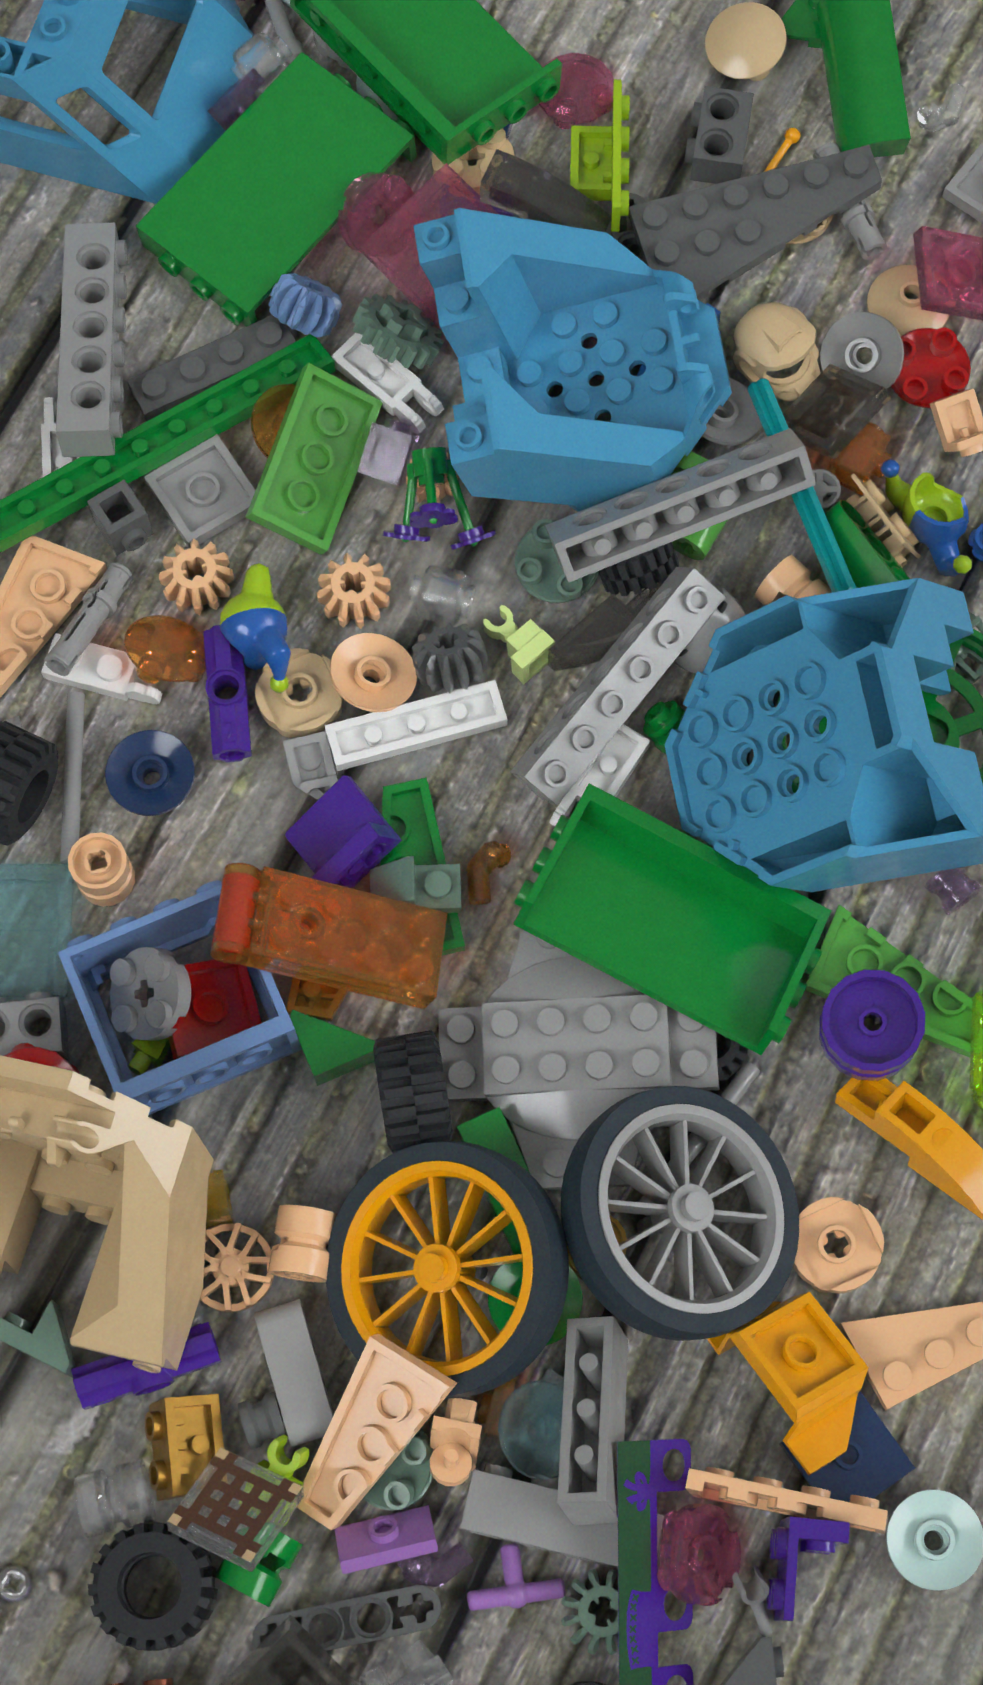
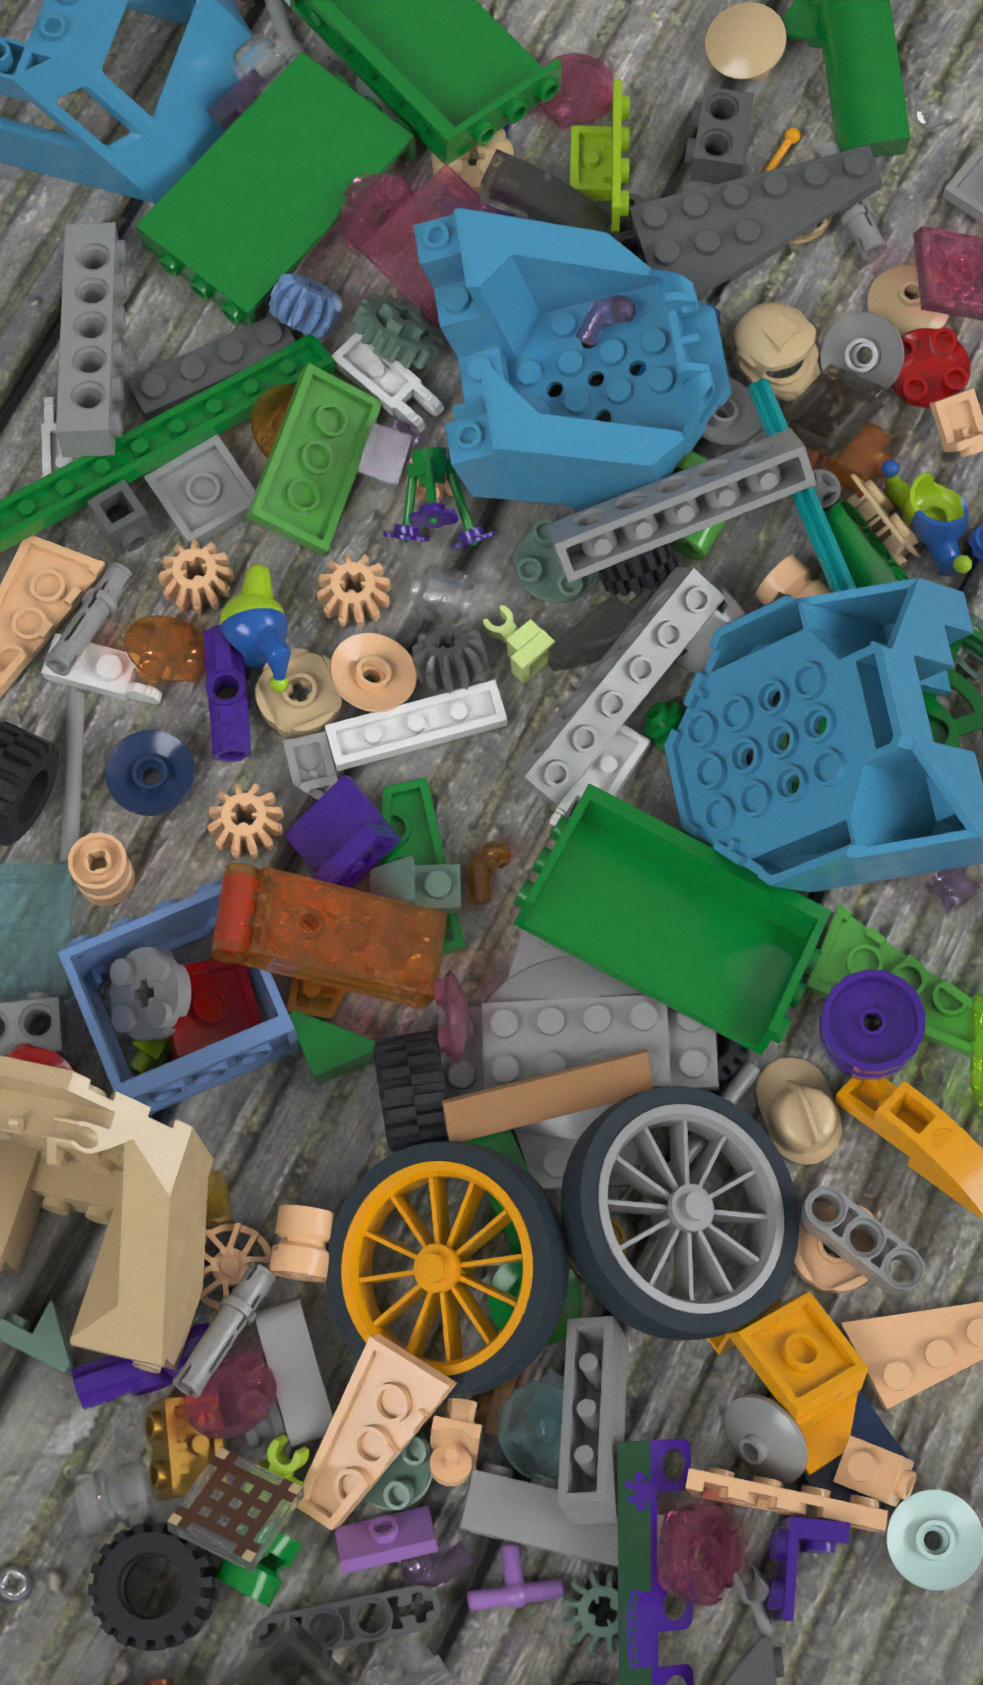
none -> light grey pin [172,1262,276,1398]
none -> clear pink dish [184,1351,277,1439]
none -> light nougat gear [208,783,284,859]
none -> clear pink dish [434,970,470,1064]
none -> medium nougat piece [441,1049,653,1142]
none -> clear purple arm [575,295,636,346]
none -> light grey dish [725,1394,808,1484]
none -> tan piece [756,1057,842,1165]
none -> light grey beam [800,1186,925,1296]
none -> light nougat bracket [833,1435,916,1508]

